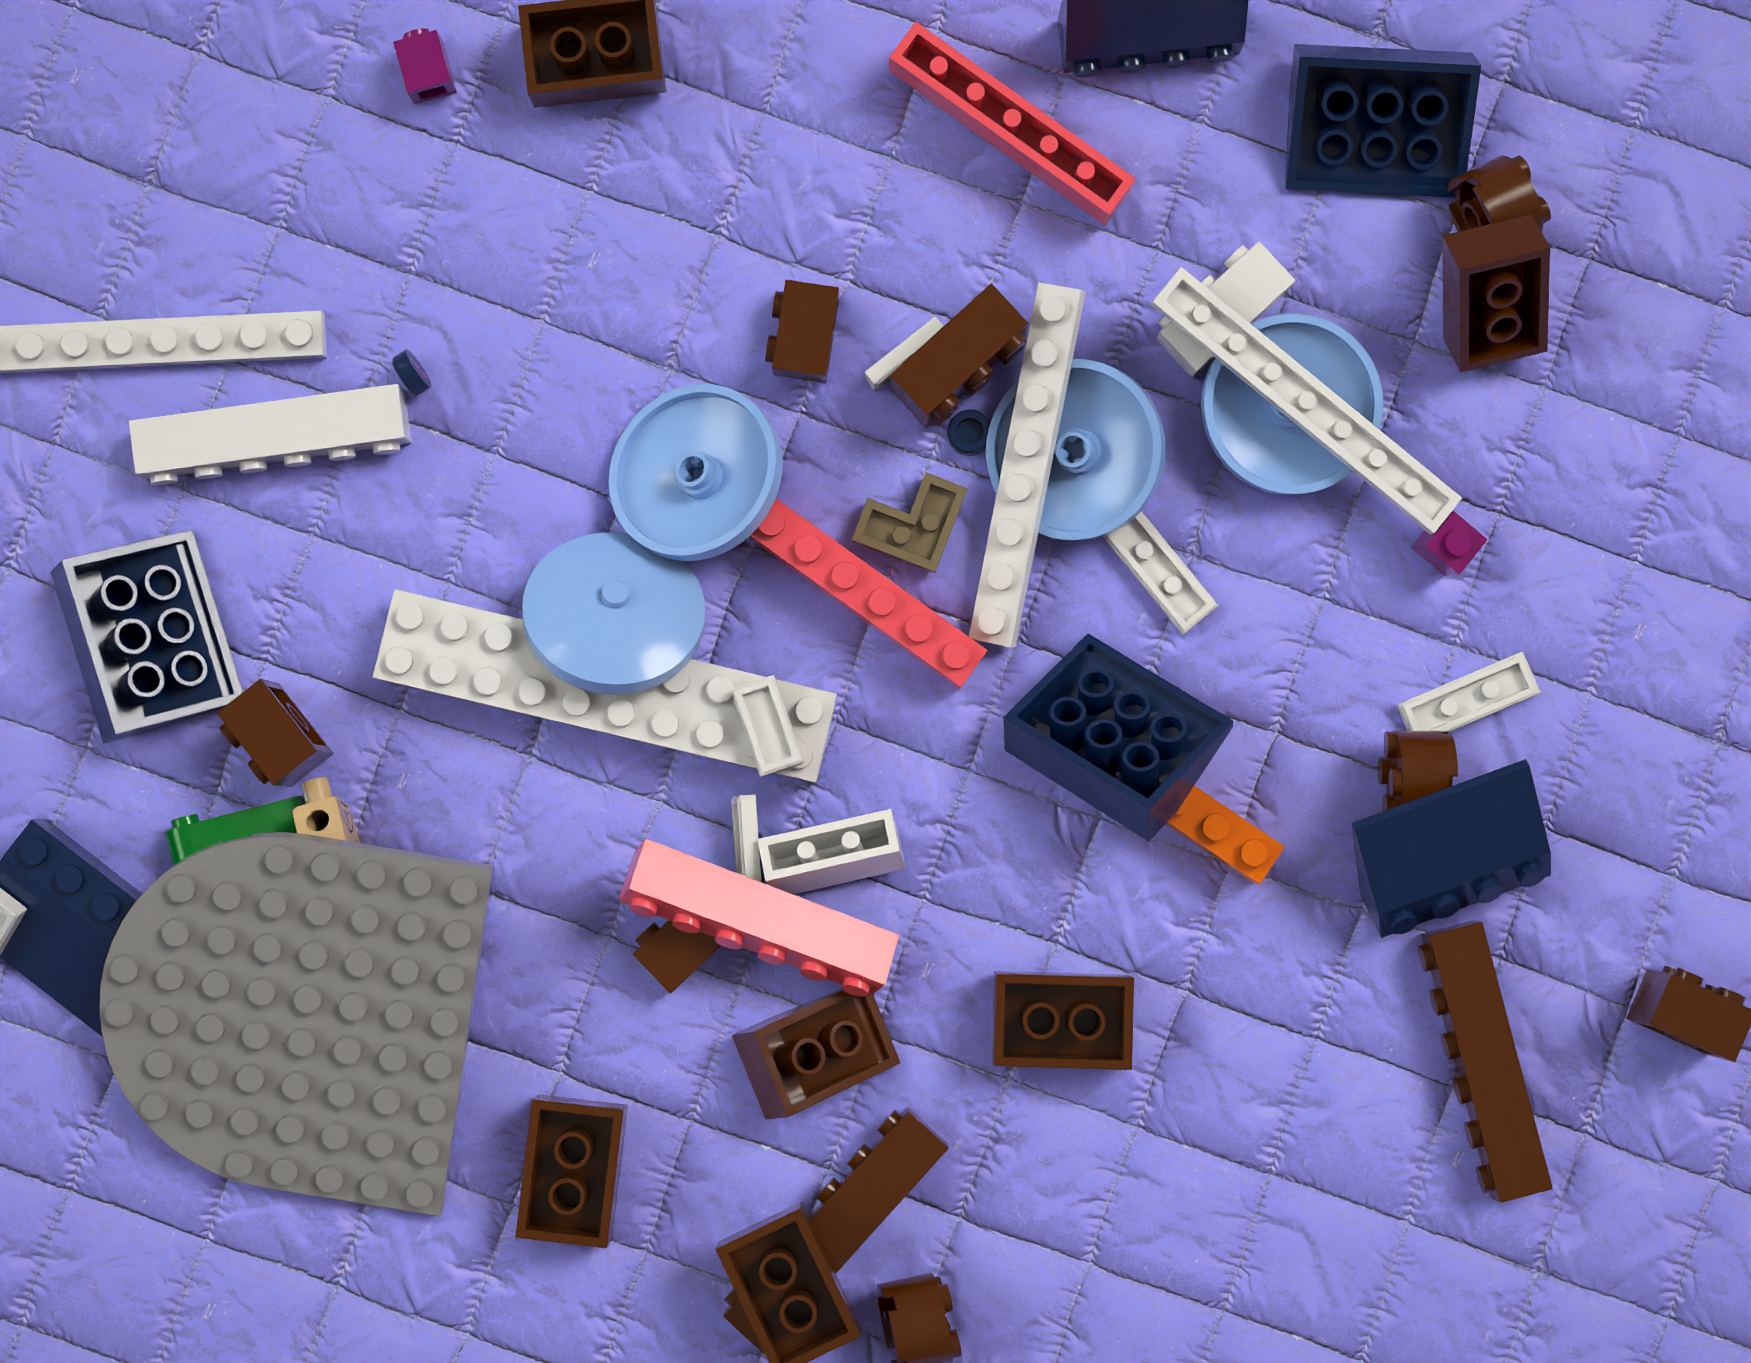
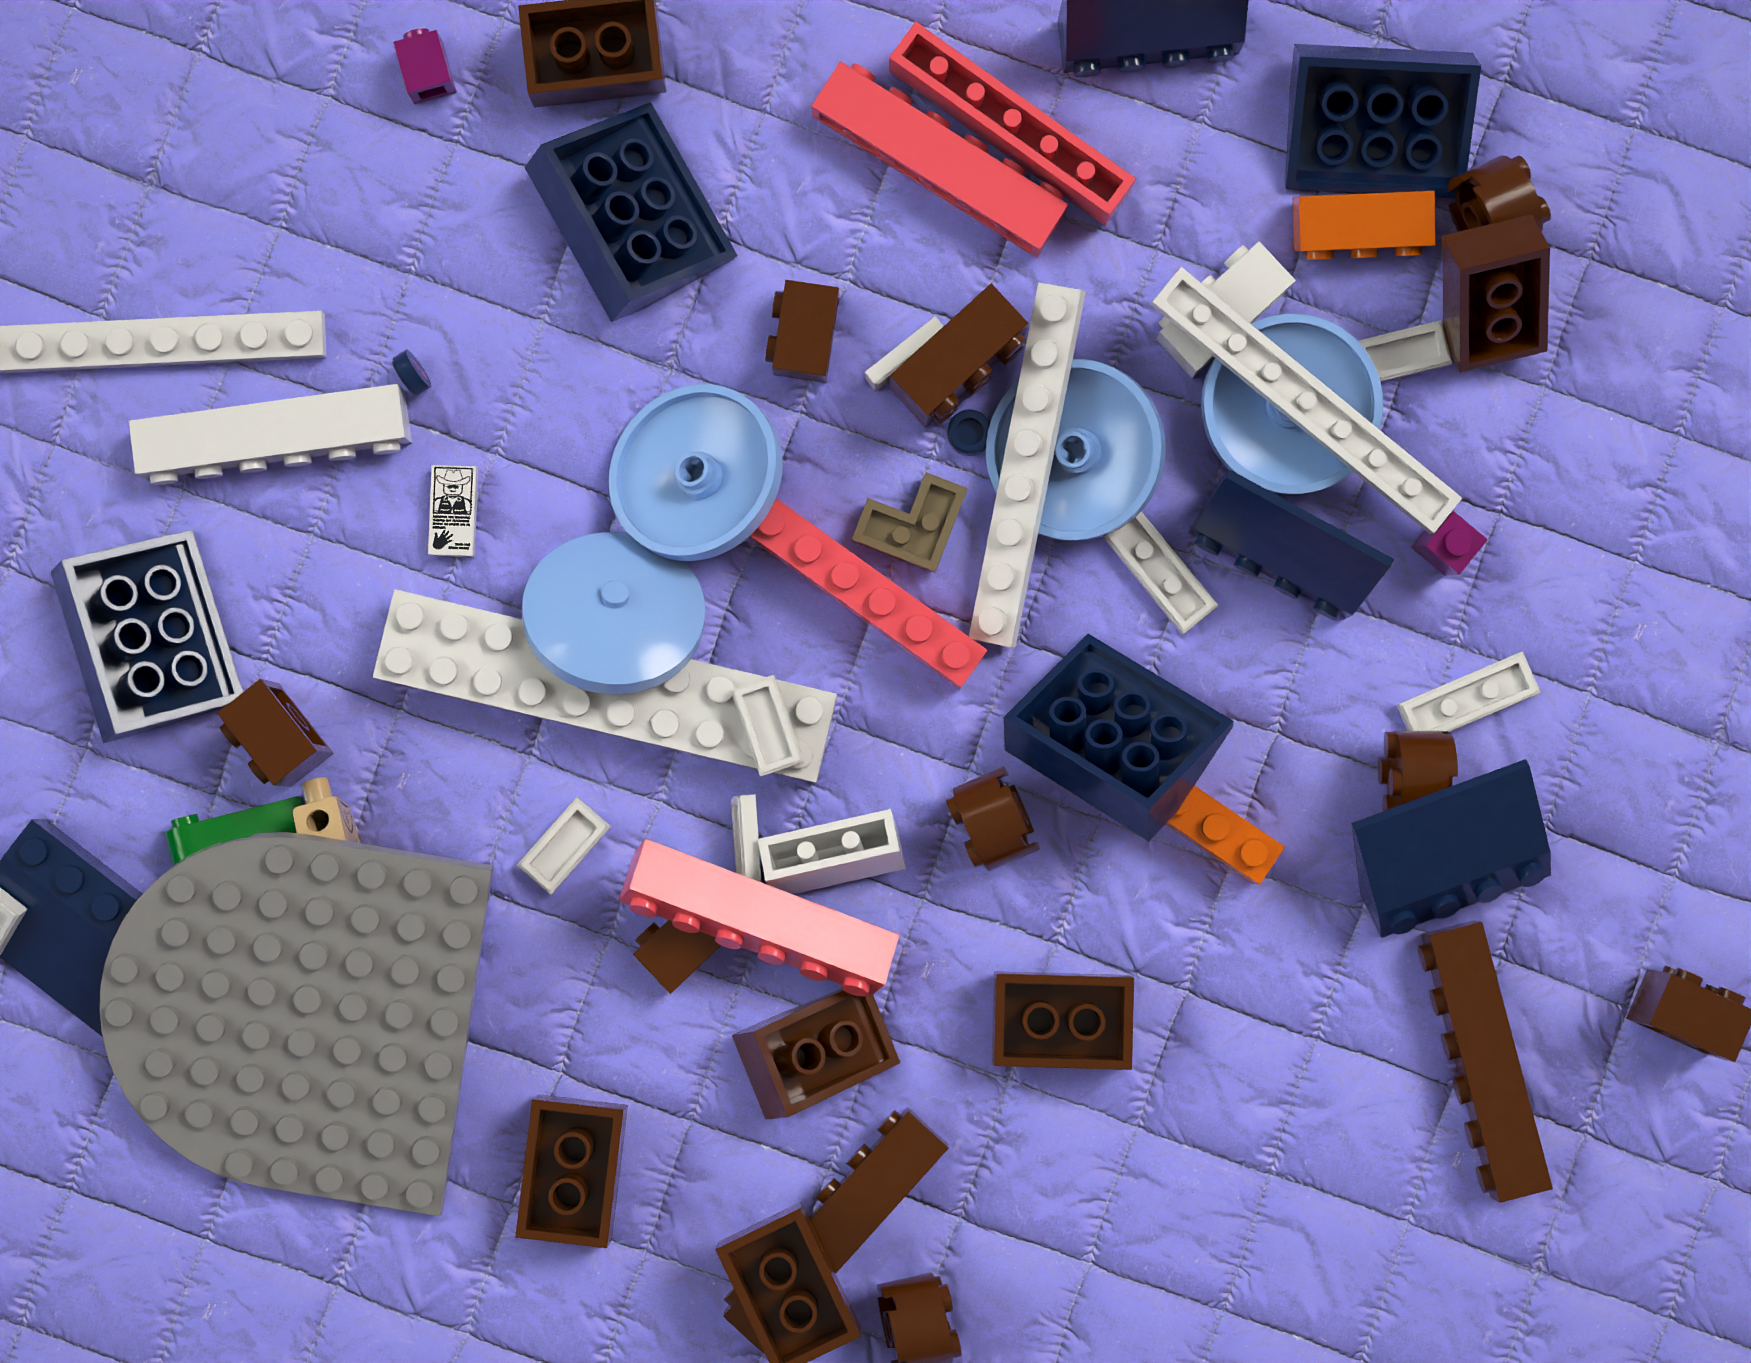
none -> white tile [428,465,478,557]
none -> white tile [517,797,612,895]
none -> dark blue slope [524,102,738,322]
none -> coral brick [811,61,1068,258]
none -> reddish brown brick [946,766,1040,872]
none -> dark blue slope [1188,470,1394,621]
none -> orange brick [1292,191,1435,260]
none -> white tile [1358,320,1452,382]

